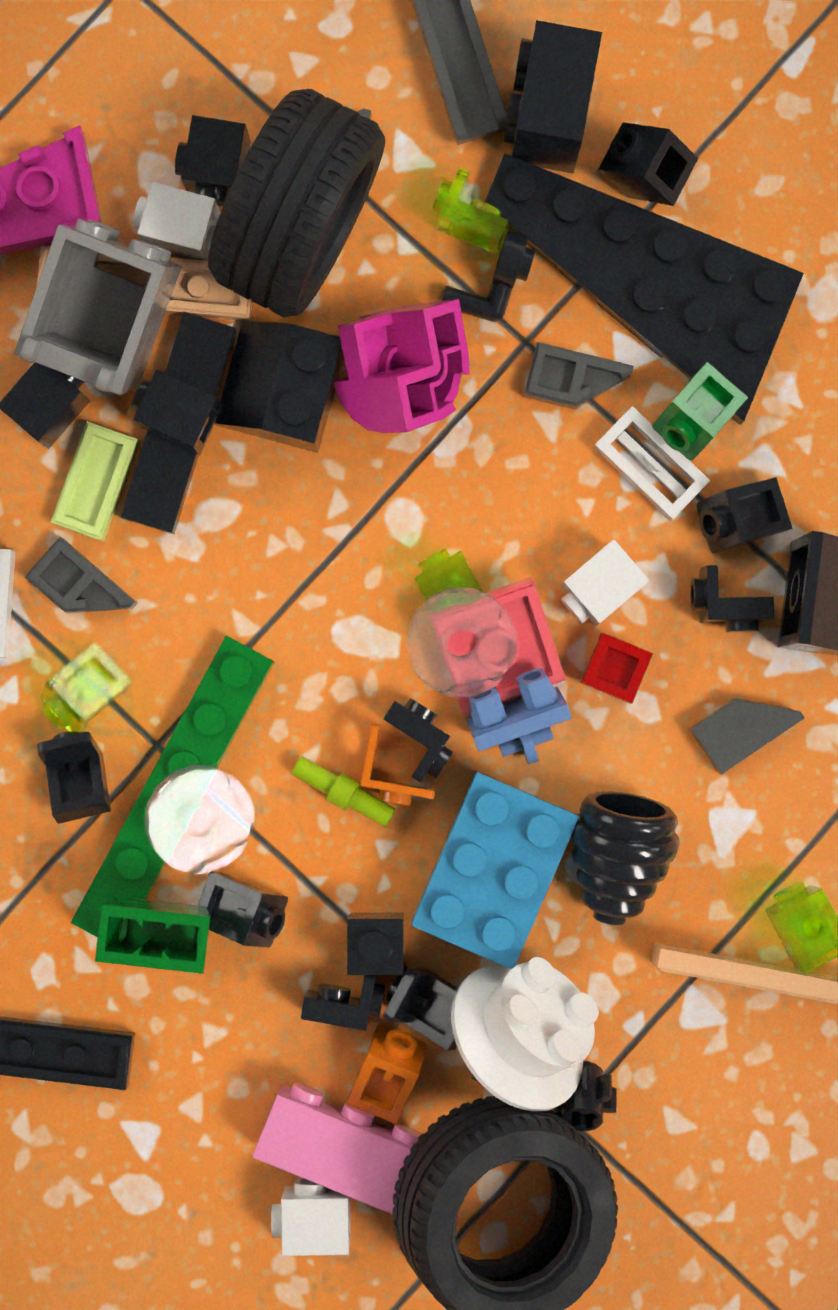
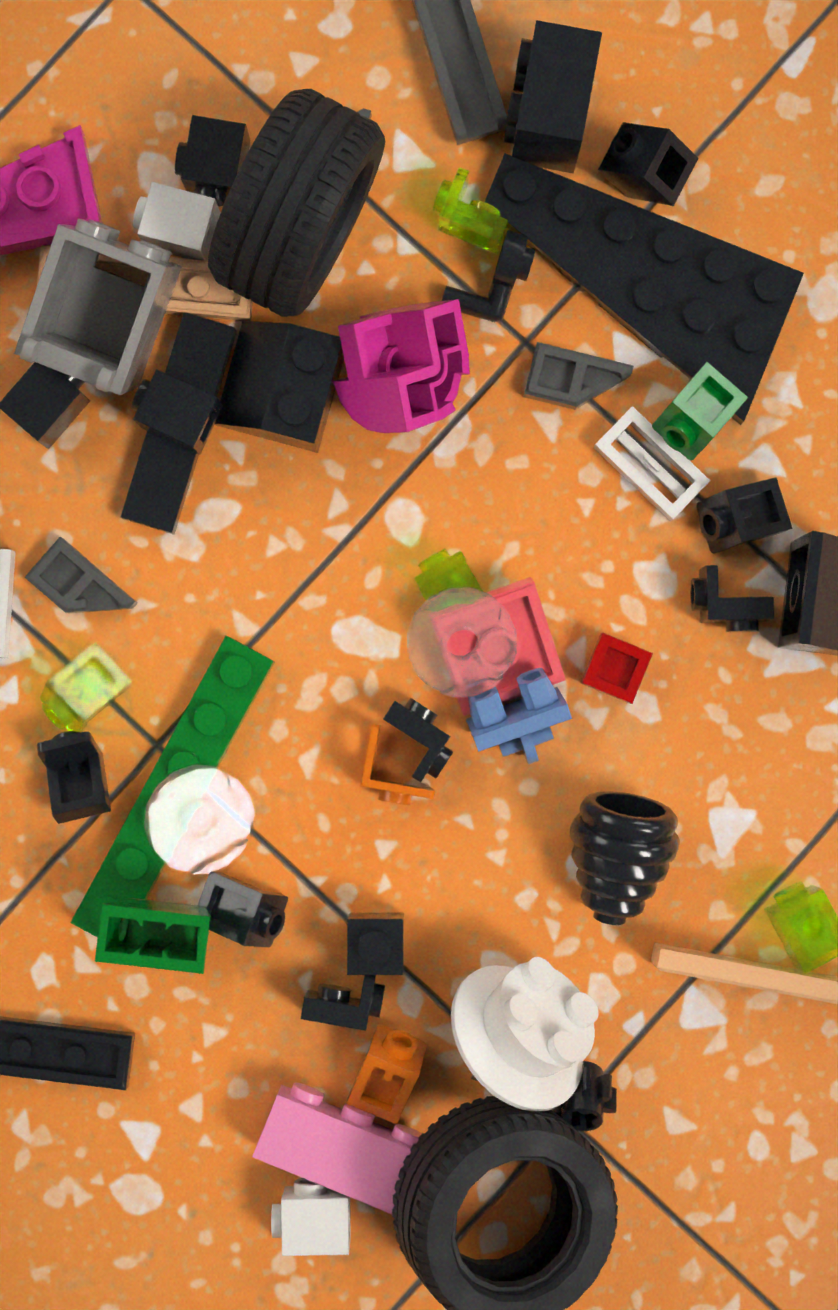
yellowish green tile [50,421,140,542] -> none
lime bar [291,756,396,828] -> none
black bracket [383,969,458,1051] -> none
dark azure brick [411,771,579,969] -> none
white brick [560,539,650,626] -> none
dark grey tile [689,699,805,774] -> none

